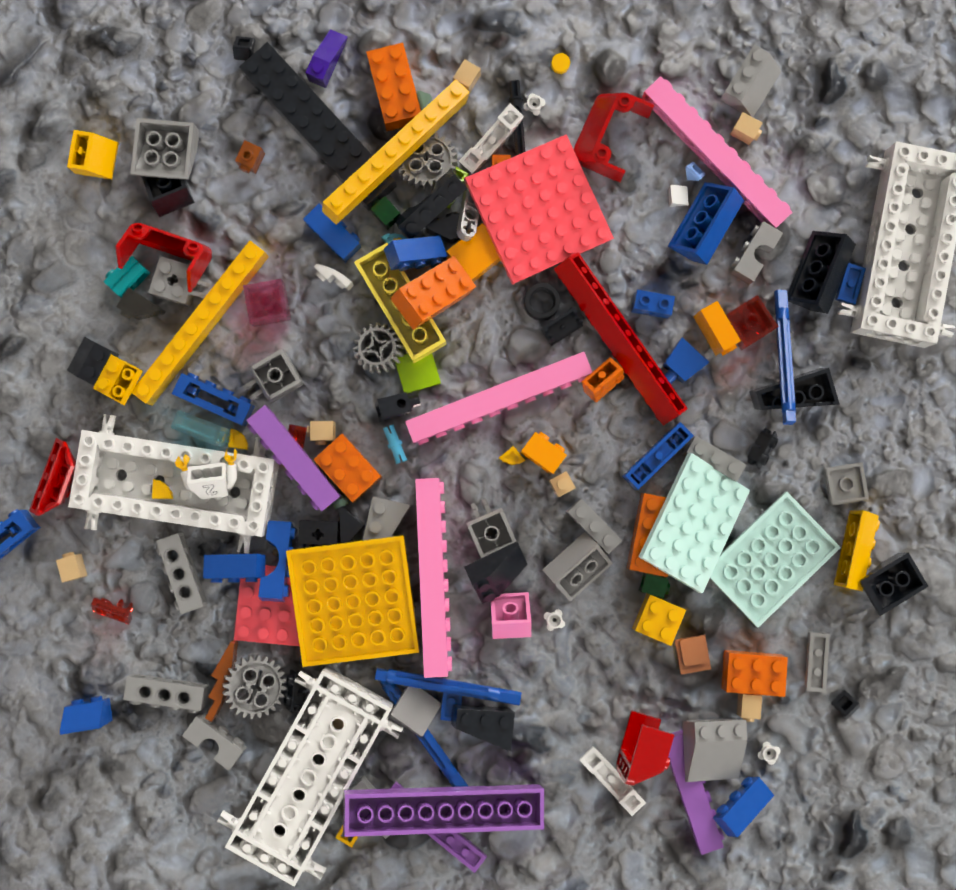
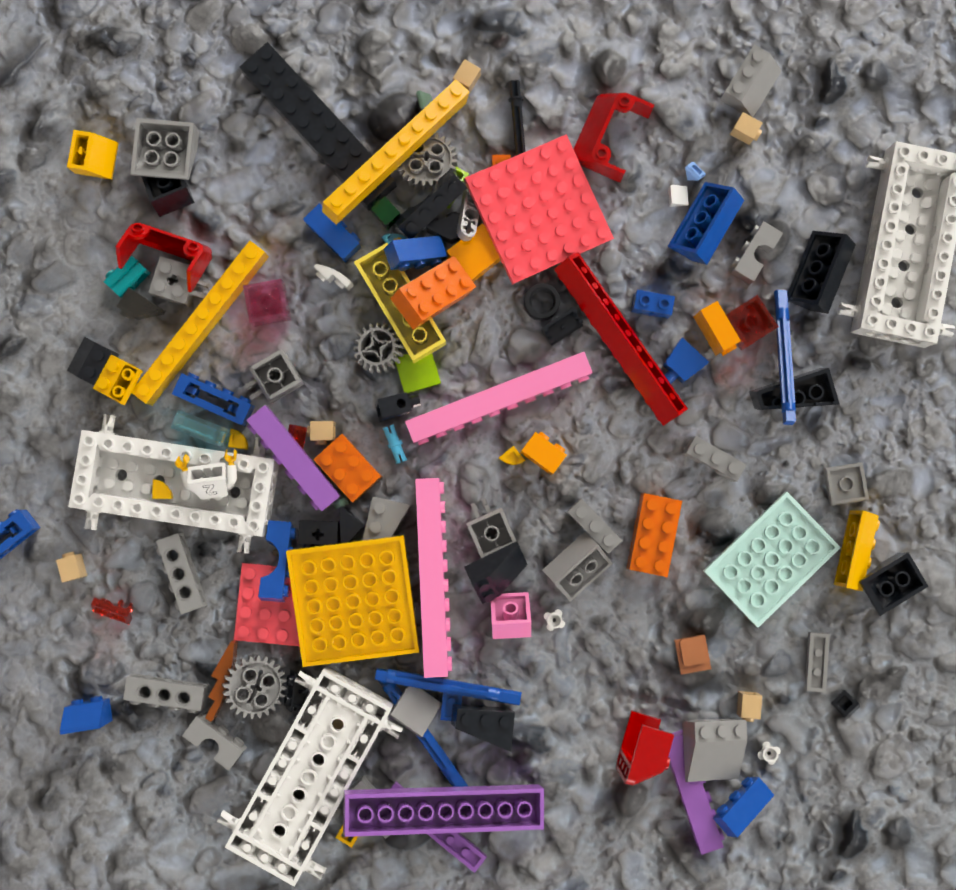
red wedge [29,438,76,516] -> none
blue brick [203,554,266,583] -> none
black slope [232,36,255,61] -> none
dark orange brick [235,140,265,174] -> none
dark purple slope [305,29,348,88] -> none
orange brick [366,42,421,131] -> none
white slope [459,103,524,174] -> none
white plate [523,93,545,116] -> none
tan brick [548,471,576,498] -> none
yellow tile [551,53,570,74] -> none
white slope [579,746,646,816] -> none
orange brick [581,357,624,402] -> none
blue brick [622,422,694,490] -> none
yellow brick [632,593,686,646] -> none
light aqua plate [638,453,750,593] -> none
dark green brick [639,572,670,598] -> none
bright pink brick [642,76,793,228] -> none
orange brick [721,650,788,697] -> none
black hinge [747,428,779,469] -> none
blue plate [835,263,866,305] -> none

